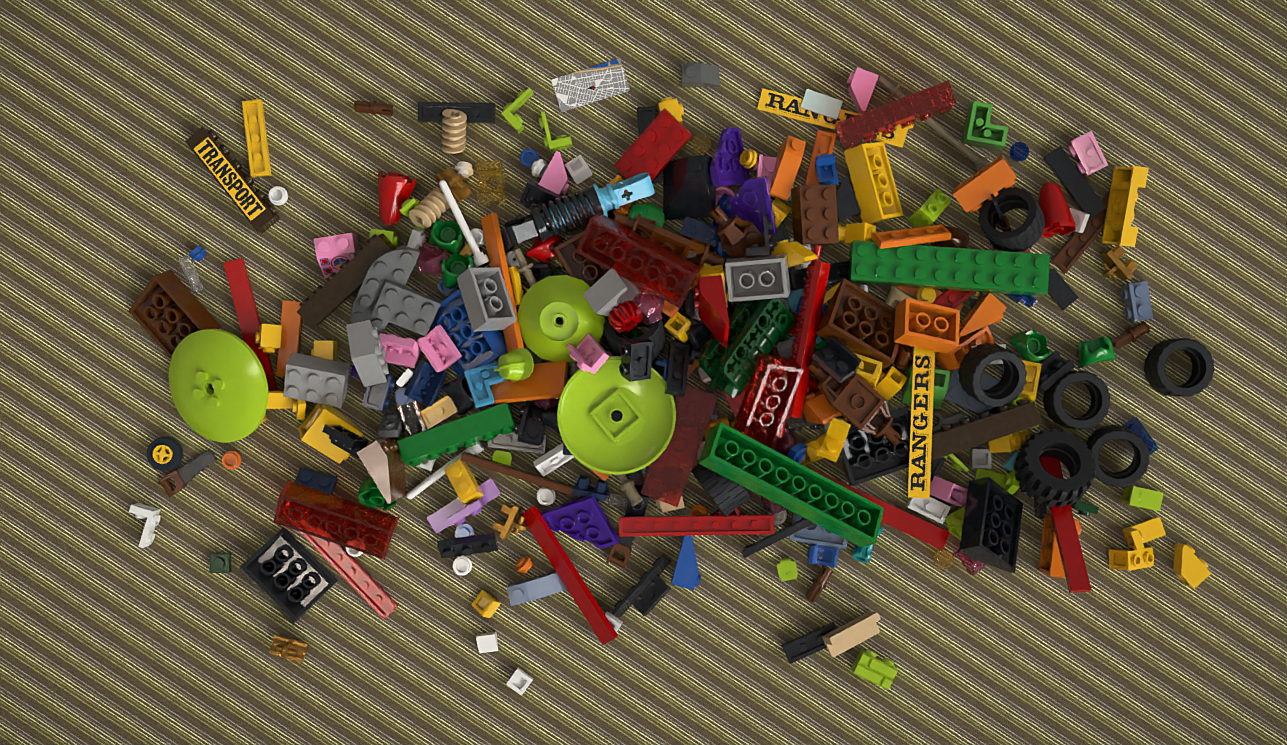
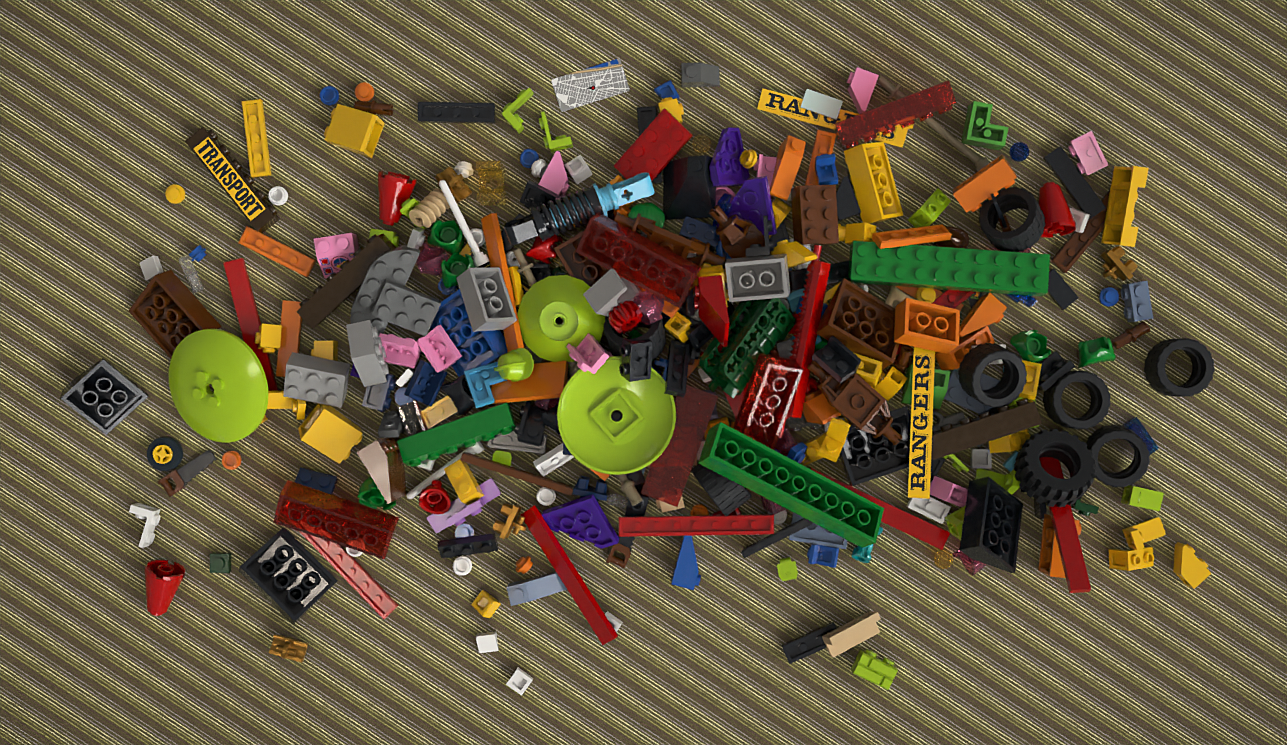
black bracket [322,424,369,458] -> none
tan piece [441,109,467,154] -> none
black bracket [611,556,671,617] -> none
reddish brown axle [805,565,834,603] -> none
none -> black slope [60,358,148,435]
none -> white slope [139,255,164,281]
none -> red cone [145,560,186,616]
none -> yellow plate [165,184,185,204]
none -> orange tile [238,226,316,277]
none -> blue plate [320,86,339,106]
none -> yellow slope [324,104,385,159]
none -> orange plate [355,82,374,102]
none -> red helmet [419,480,450,514]
none -> blue tile [654,80,679,99]
none -> blue plate [1099,287,1119,307]

